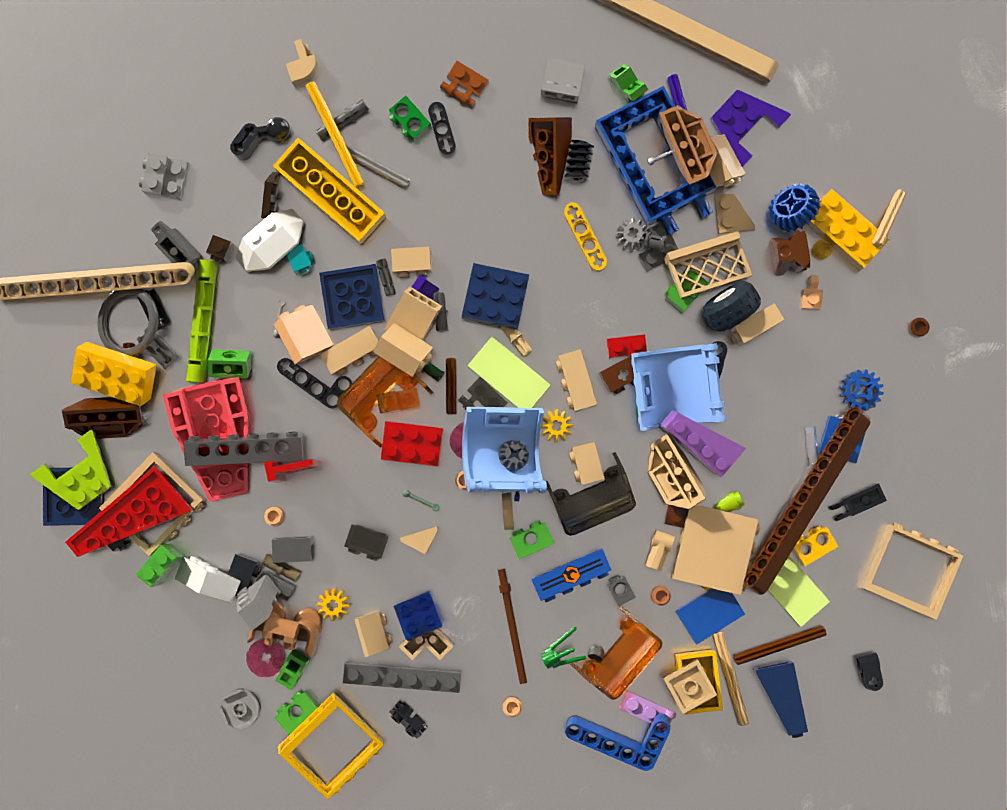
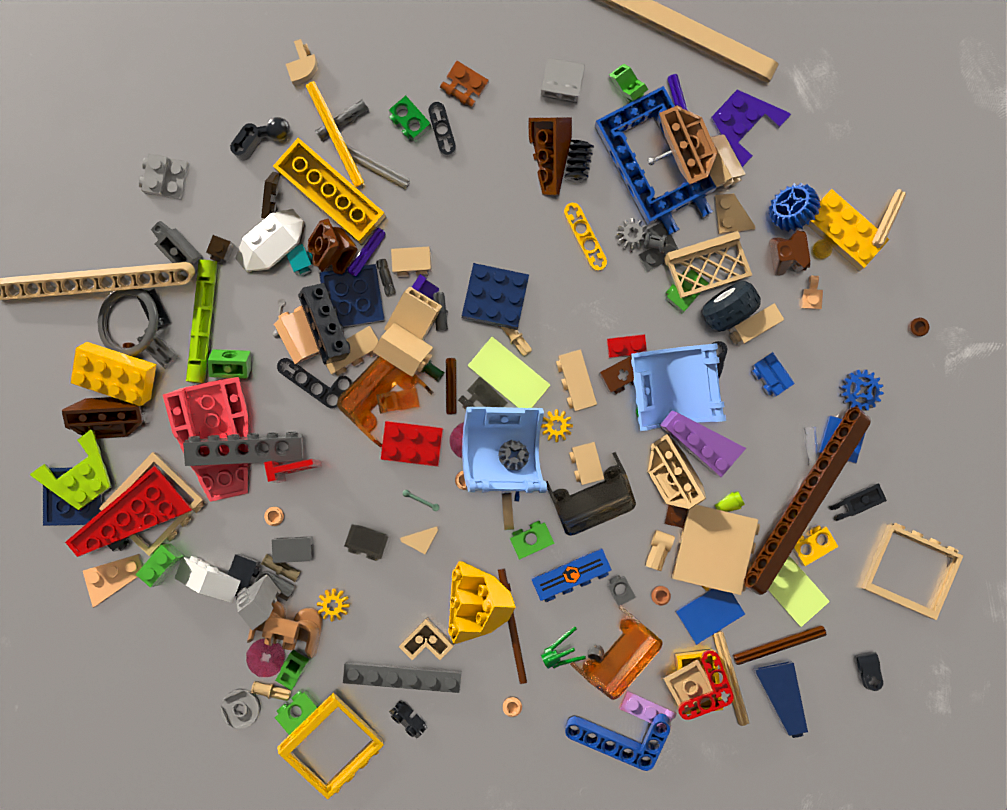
tan slope [354,610,392,657] -> none
clear blue bracket [393,591,443,641] -> none
none -> light nougat wing [83,554,143,608]
none -> tan axle [251,681,291,701]
none -> black brick [298,283,350,365]
none -> reddish brown piece [308,218,358,274]
none -> dark purple axle [347,228,386,276]
none -> yellow brick [448,562,516,644]
none -> red beam [678,650,734,720]
none -> blue brick [752,352,795,397]

